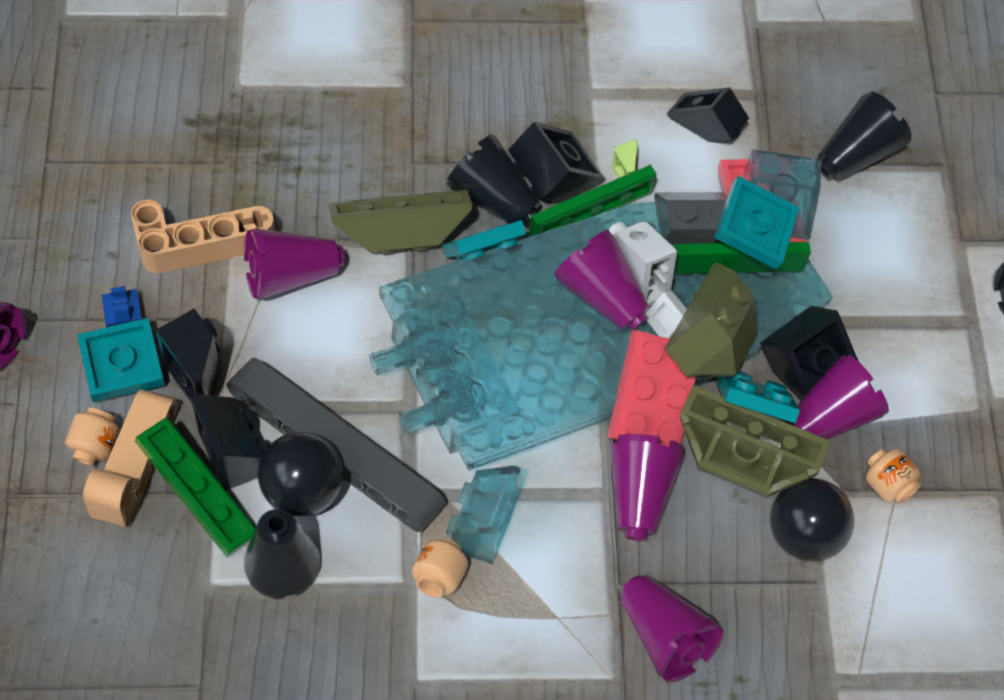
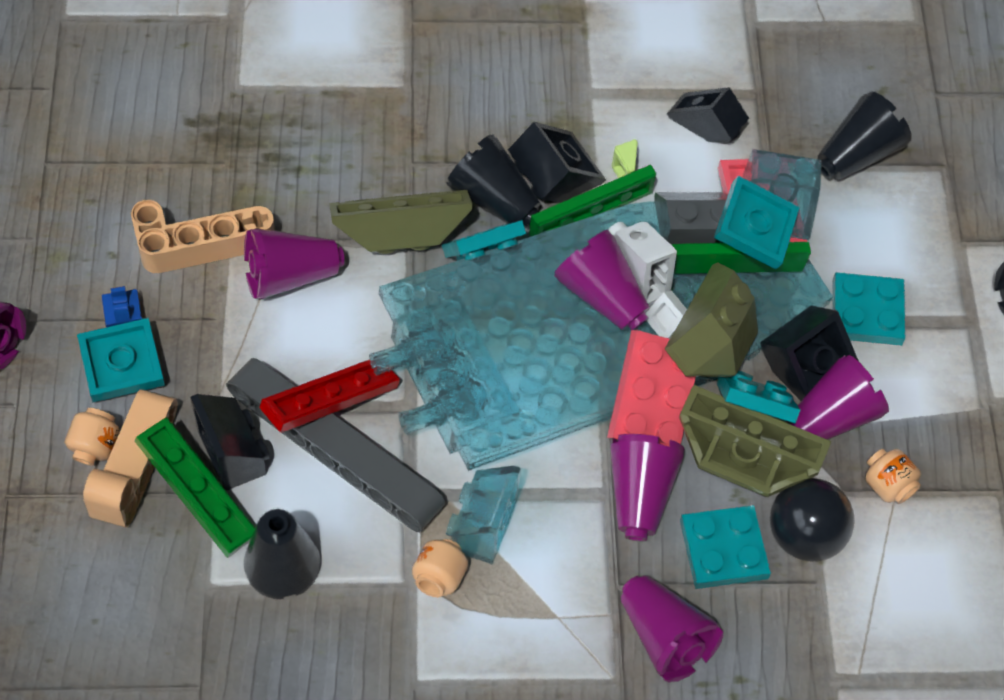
black slope [156,309,221,404] -> none
black piece [257,432,343,517] -> none
none -> red tile [259,356,400,433]
none -> teal plate [680,505,771,589]
none -> teal plate [832,272,905,346]

